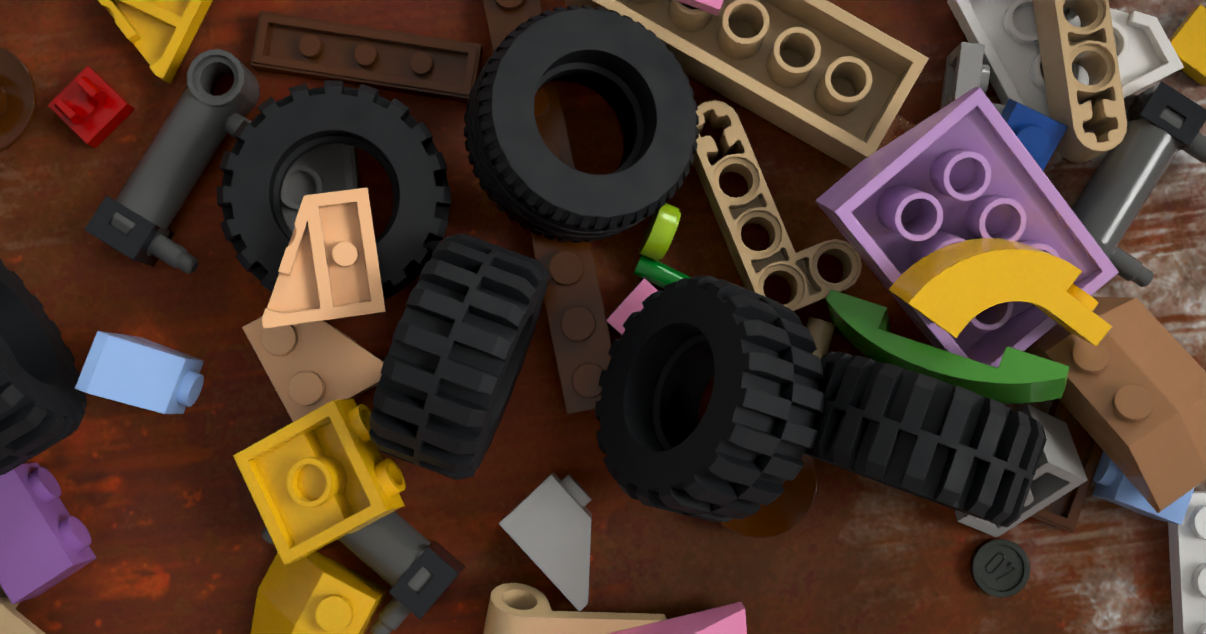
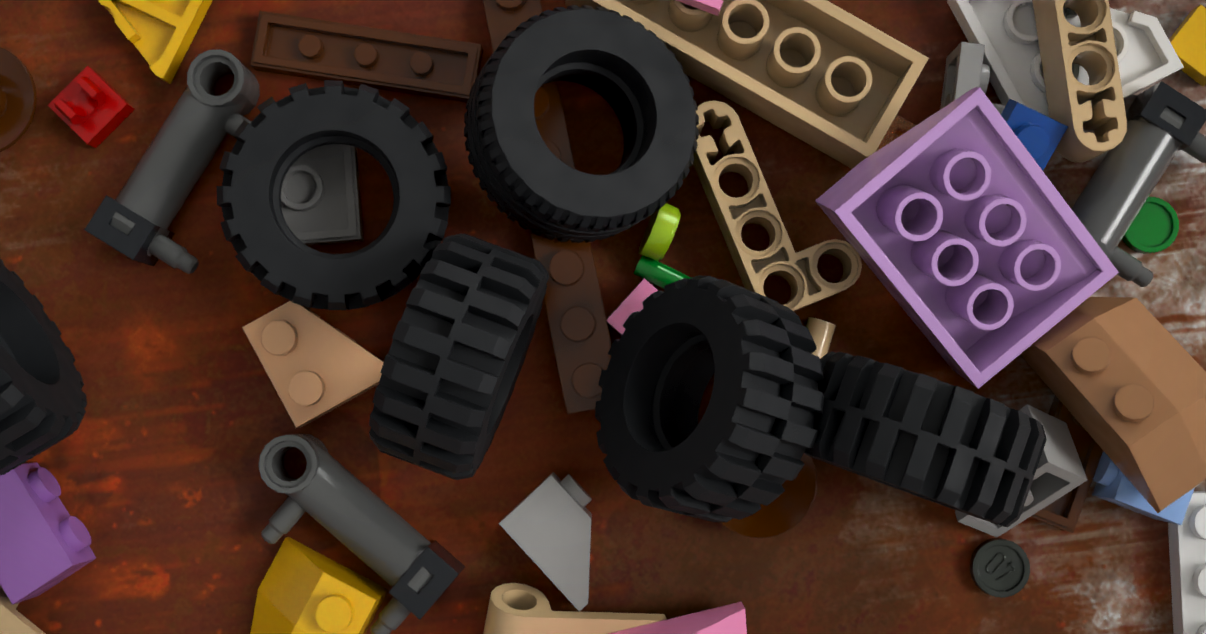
light blue slope [75,331,204,414] -> none
yellow plate [233,399,406,565] -> none
light nougat wing [262,187,386,329] -> none
bright green slope [826,289,1070,404] -> none
yellow arch [888,238,1112,347] -> none
none -> green piece [1122,197,1179,254]

